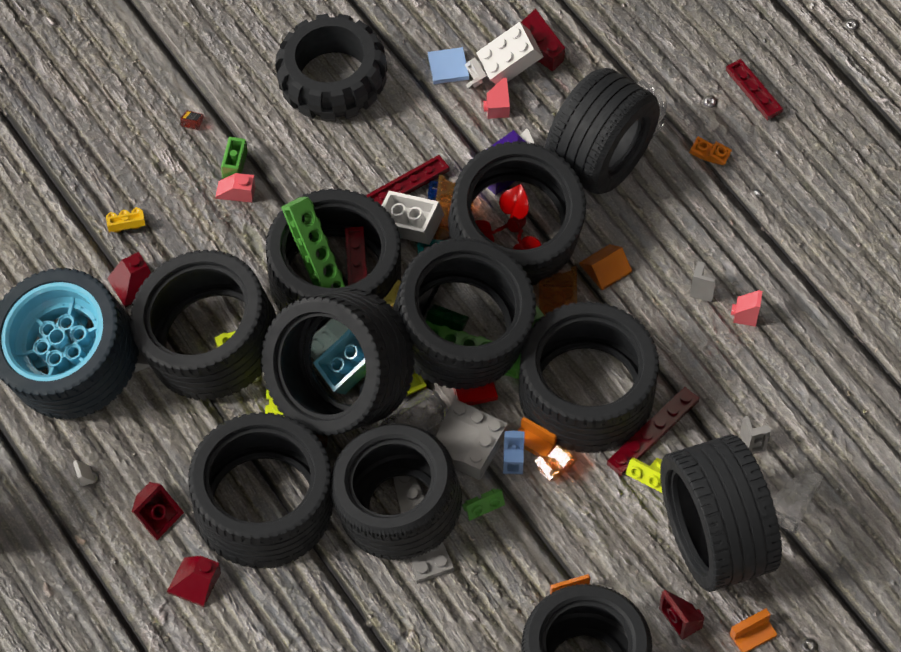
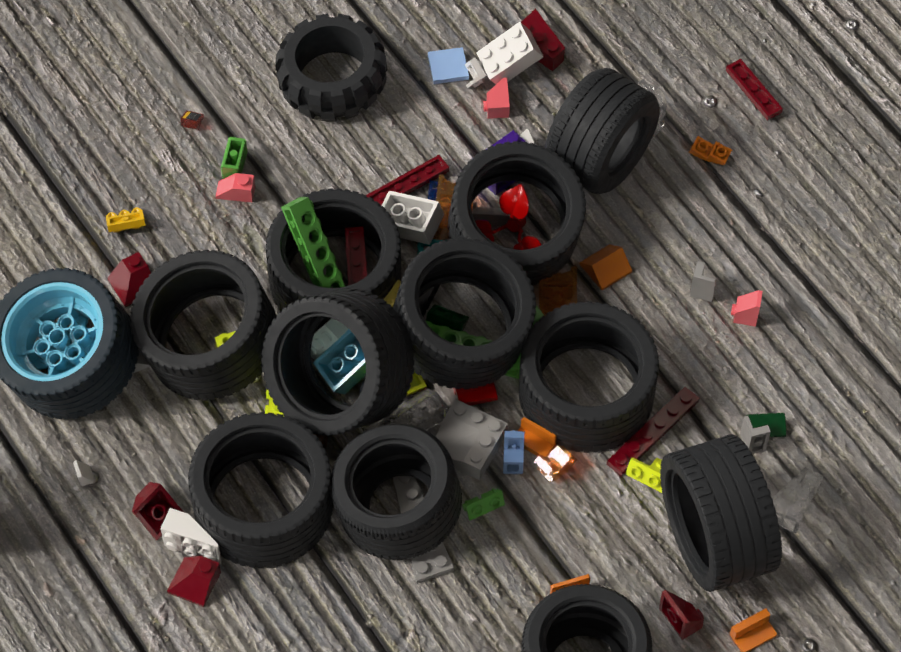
none -> white slope [161,508,221,564]
none -> light grey hinge [472,202,510,226]
none -> dark green slope [746,413,786,437]

